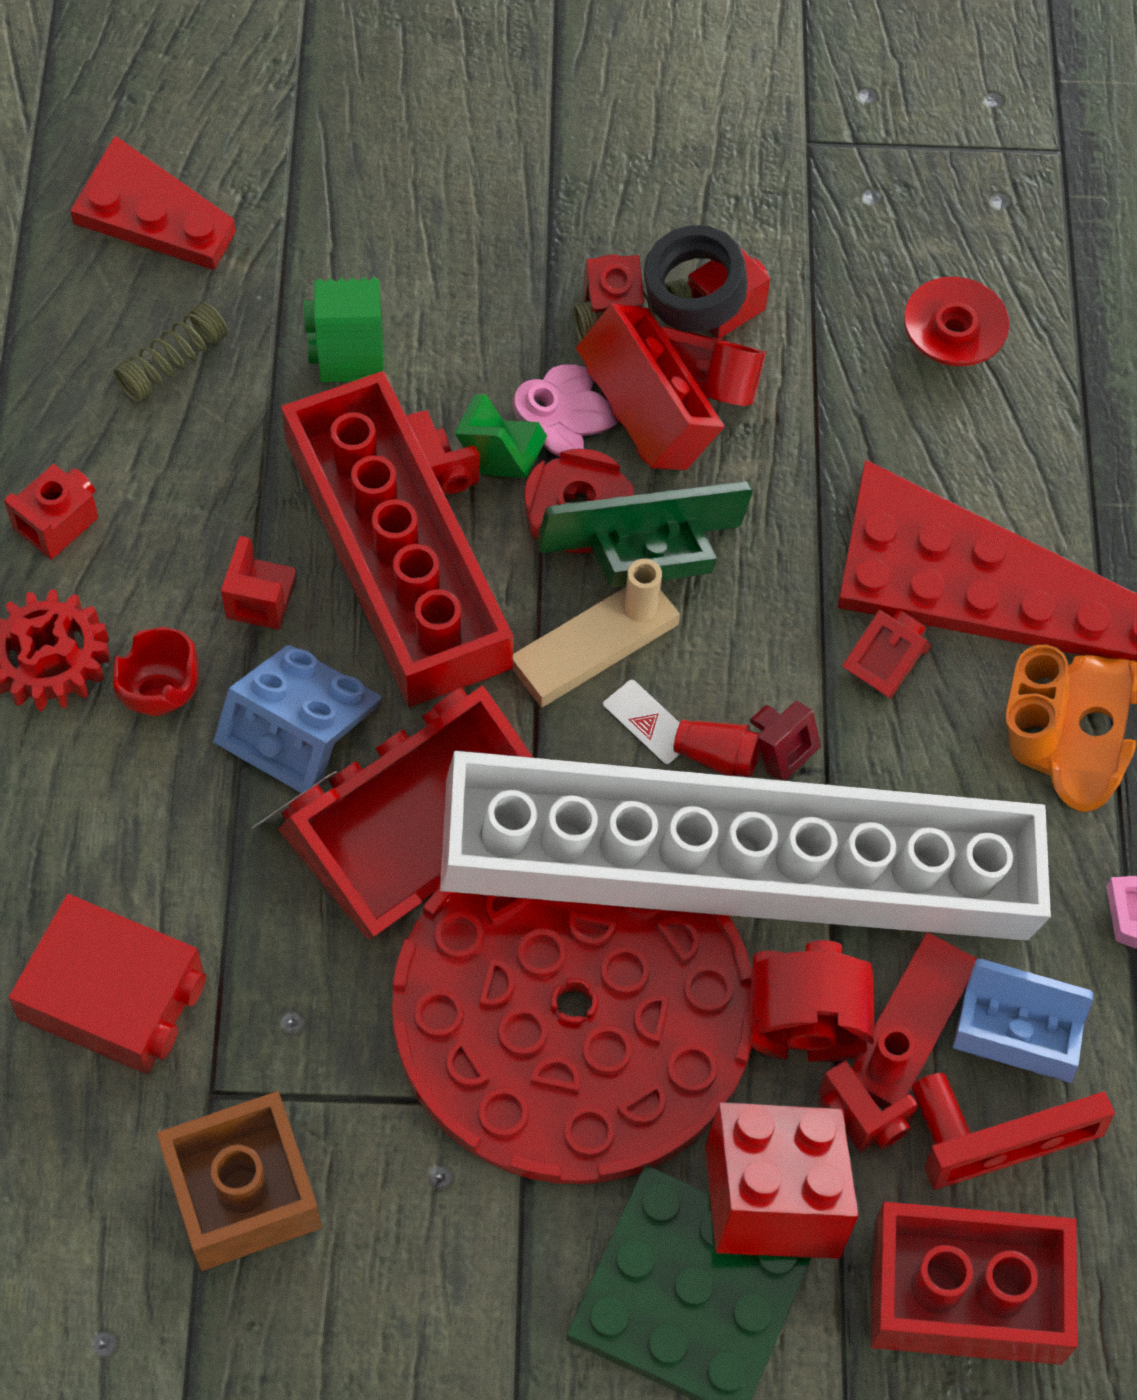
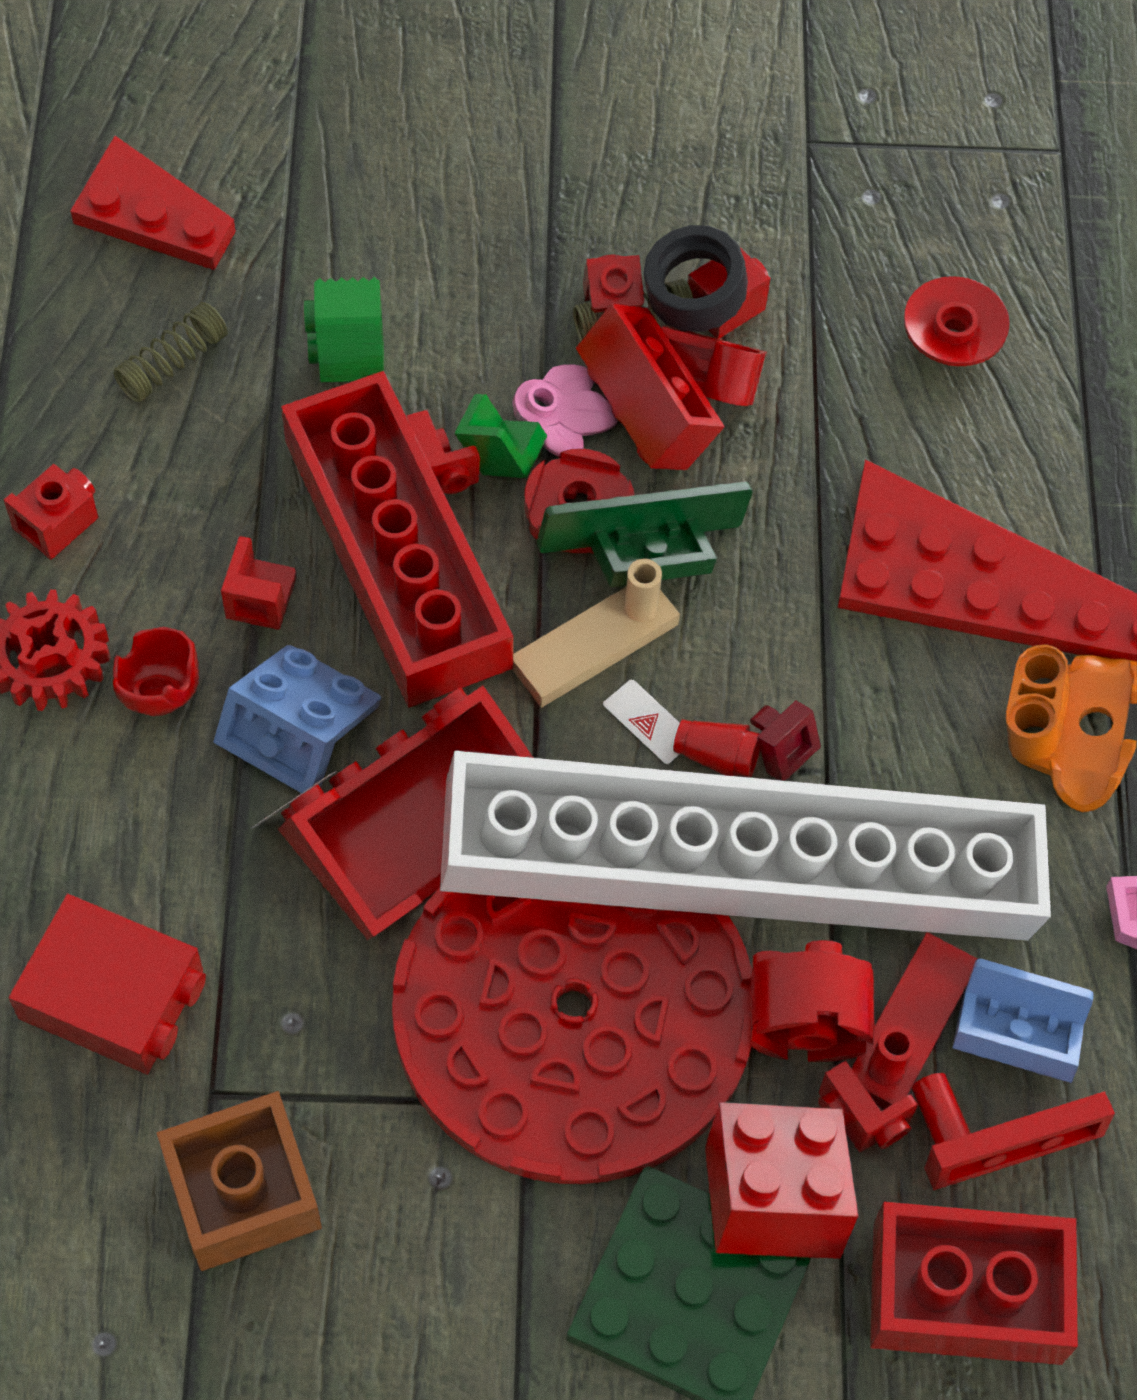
red bracket [842,610,931,699] -> none

